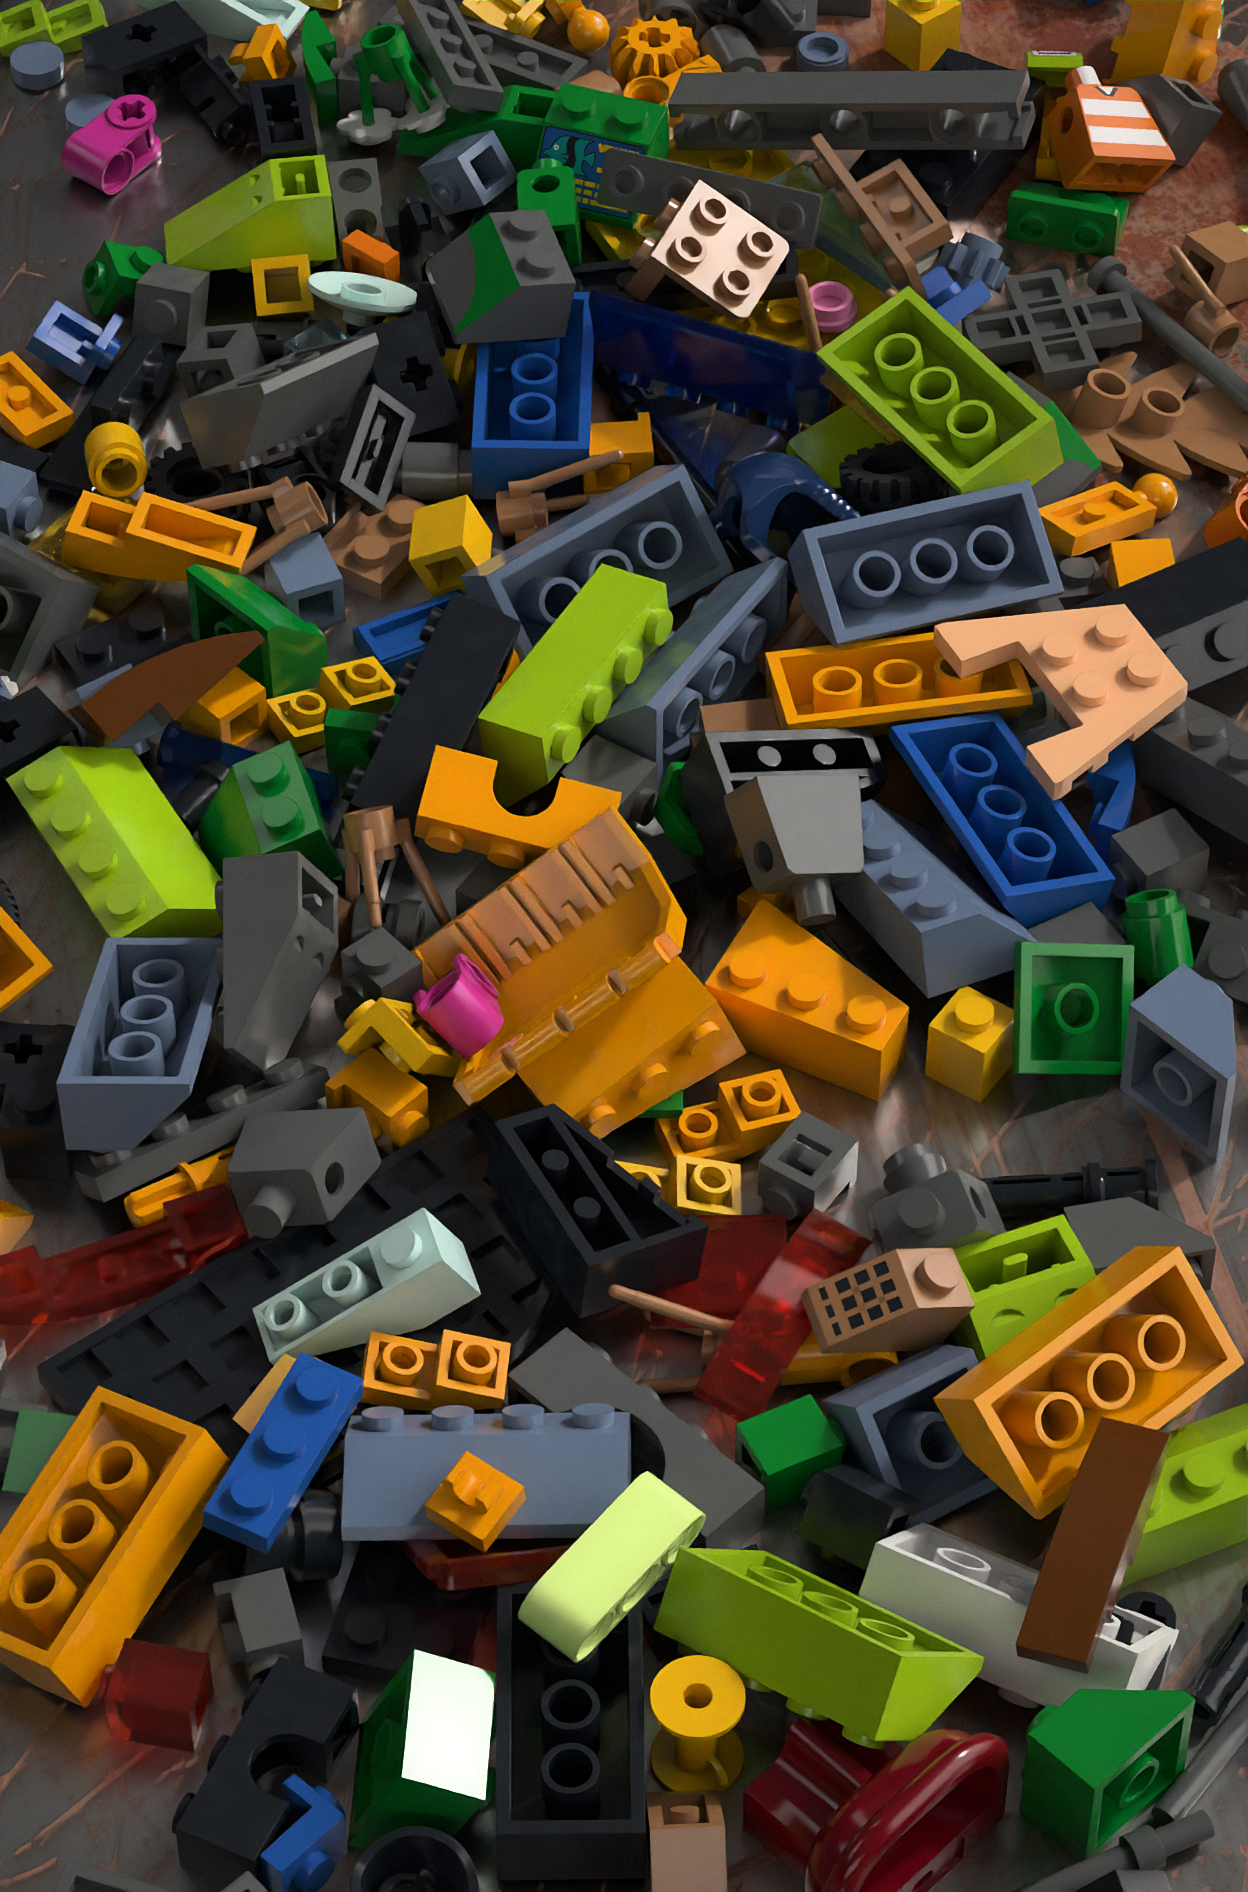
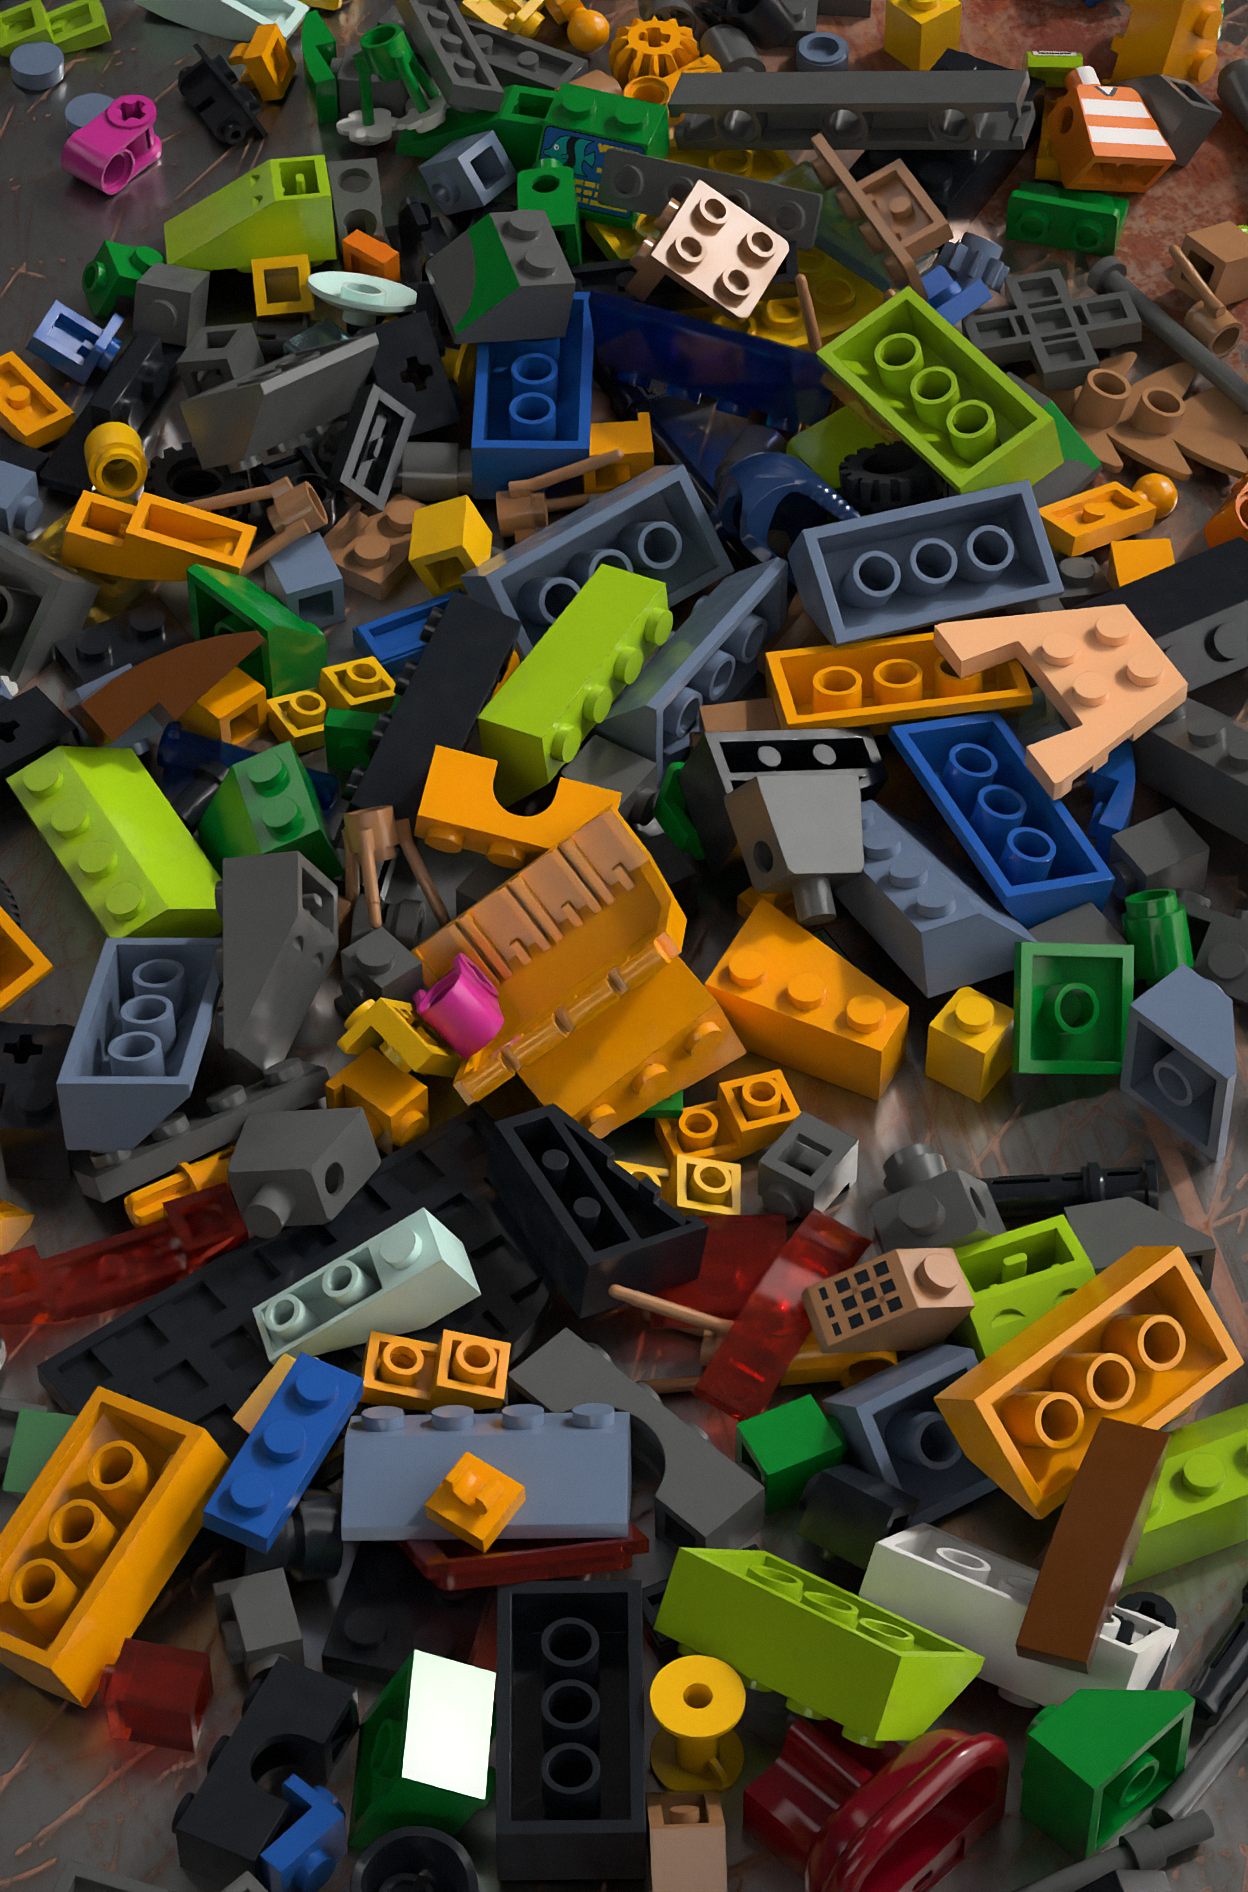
black brick [81,1,209,100] -> none
black brick [249,76,318,165] -> none
yellowish green beam [518,1471,706,1663] -> none
bright pink plate [800,281,857,334] -> none

